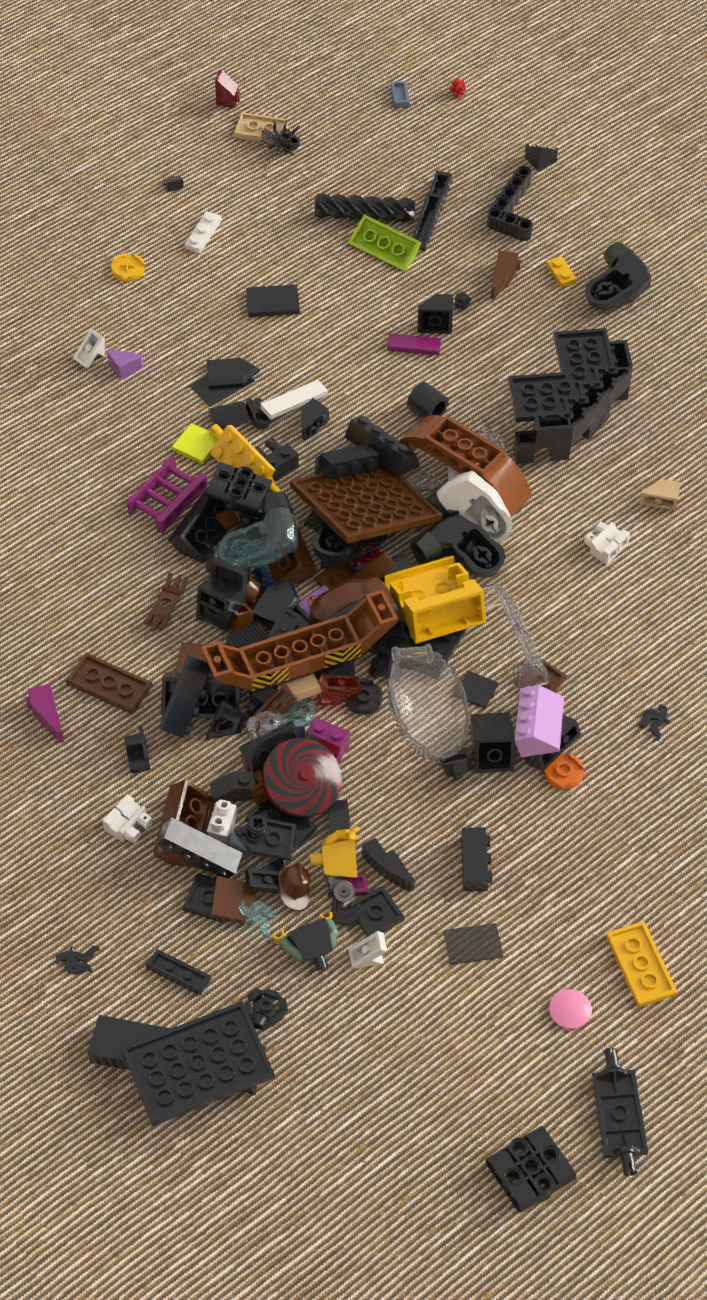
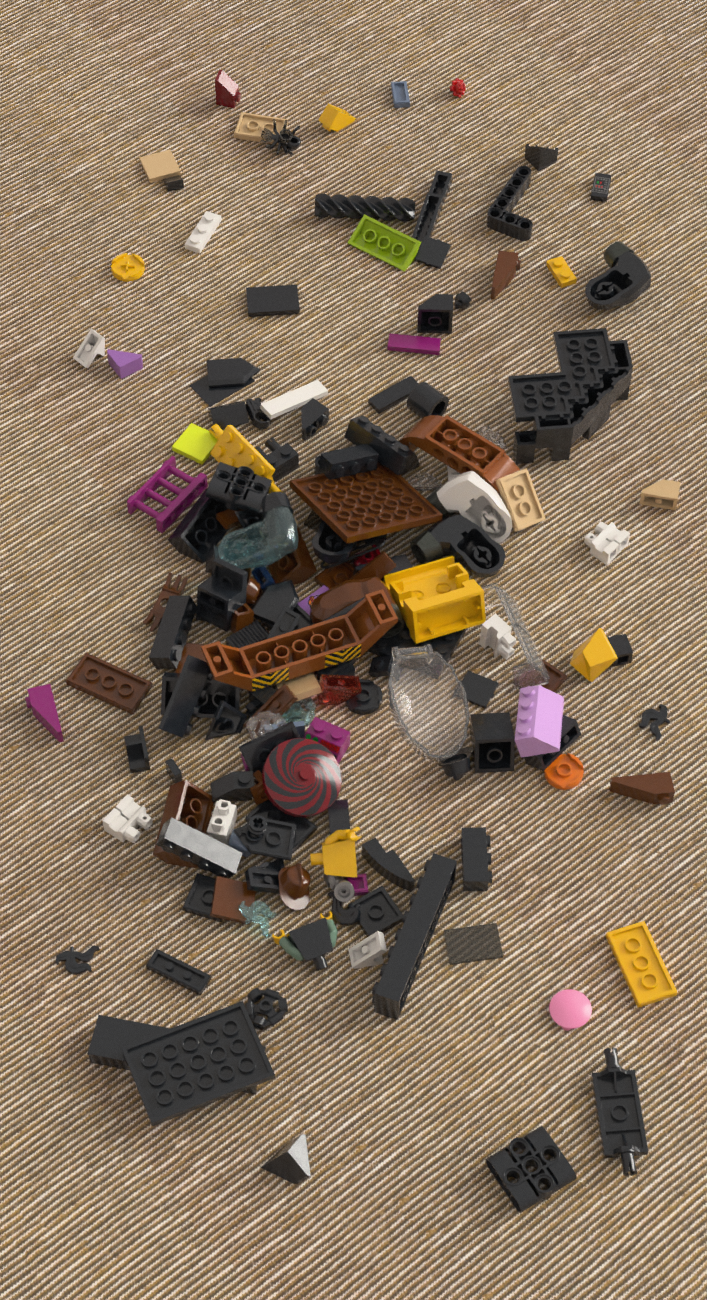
none -> tan tile [139,149,181,183]
none -> black brick [149,595,197,669]
none -> black tile [165,758,182,784]
none -> black slope [260,1134,311,1184]
none -> yellow slope [318,103,356,132]
none -> black tile [368,376,419,414]
none -> black brick [372,853,457,1020]
none -> black piece [415,236,451,269]
none -> white hips [479,613,516,660]
none -> tan tile [495,468,546,532]
none -> yellow slope [570,628,618,682]
none -> black tile [590,173,612,202]
none -> black brick [608,634,633,667]
none -> reddish brown slope [609,772,675,805]

